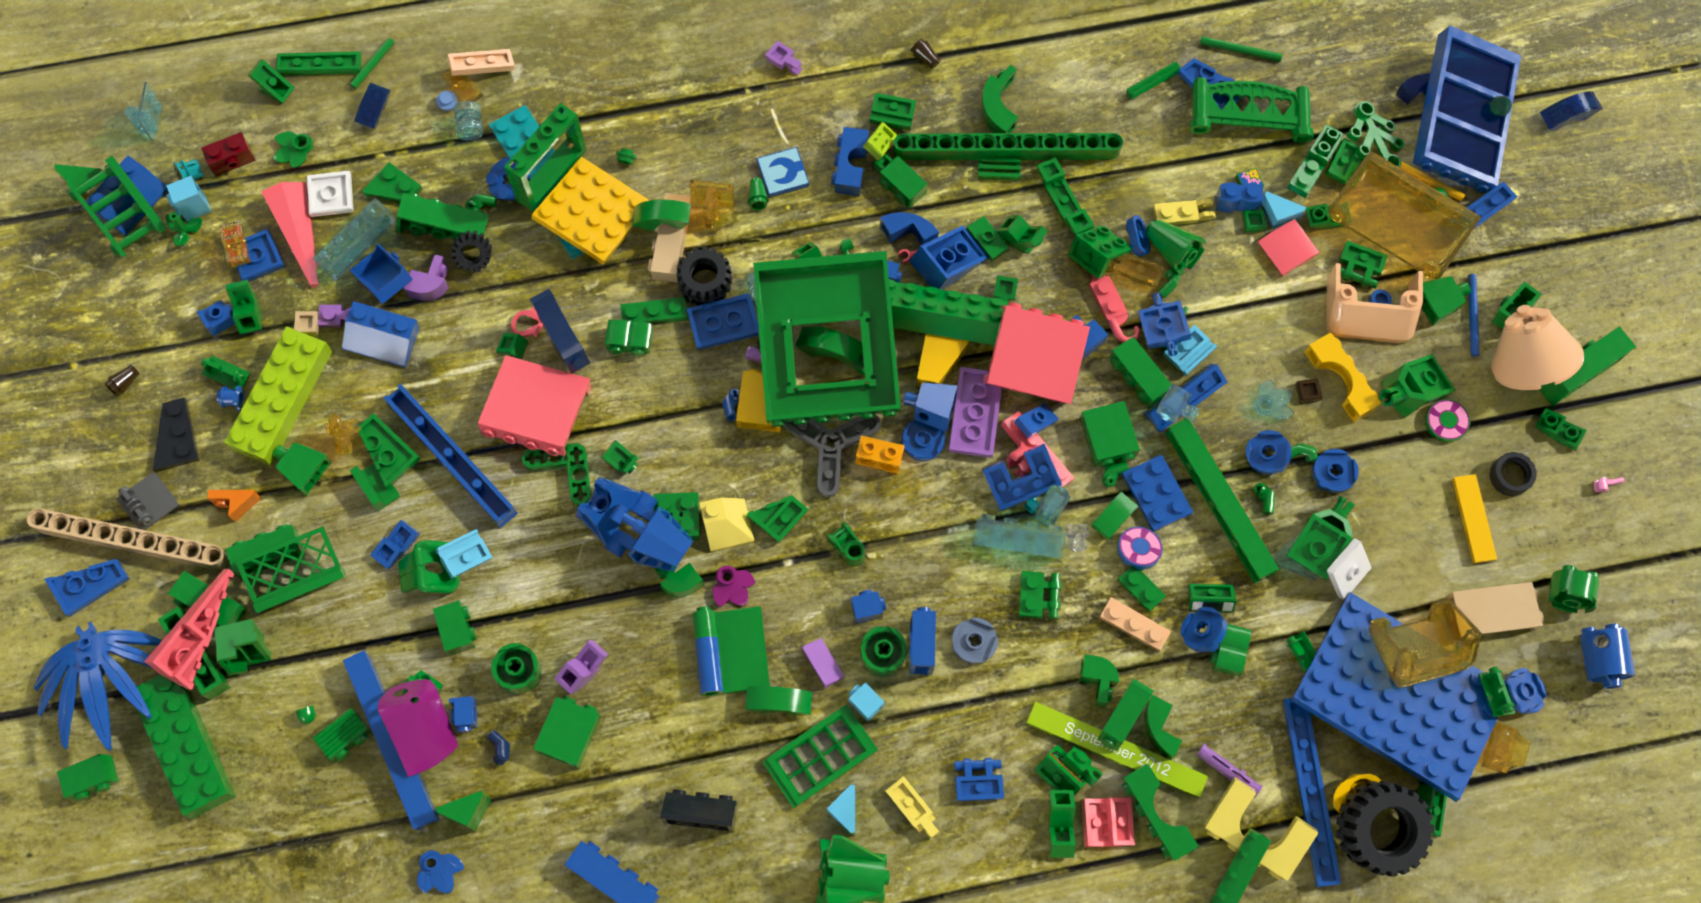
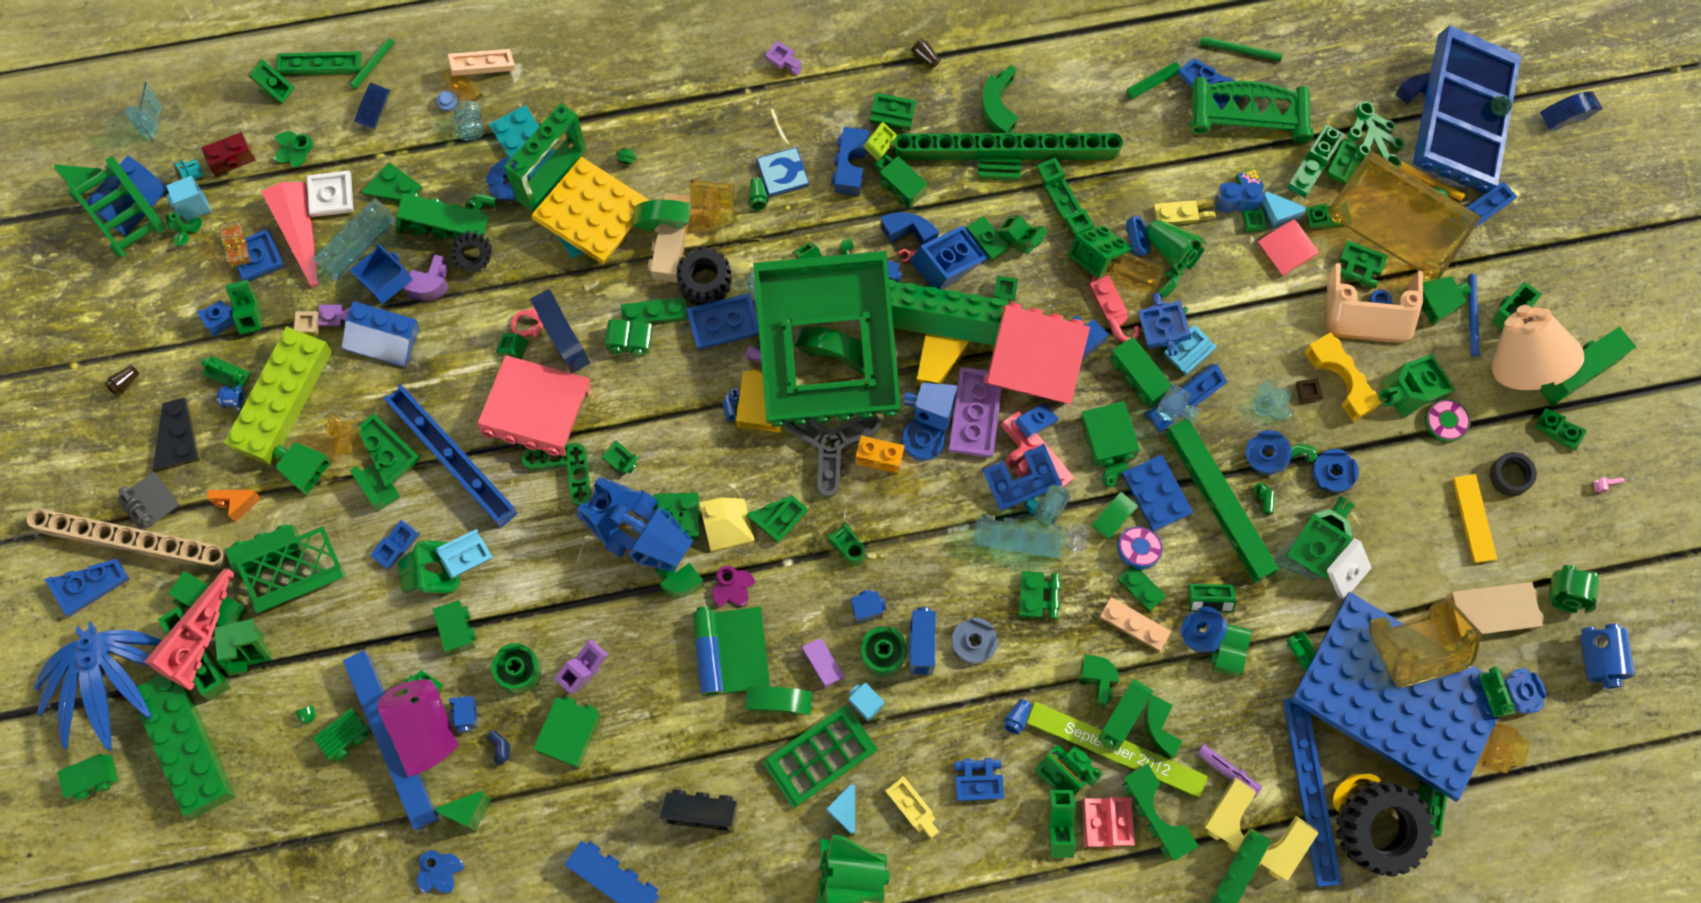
none -> blue cone [1003,699,1032,735]

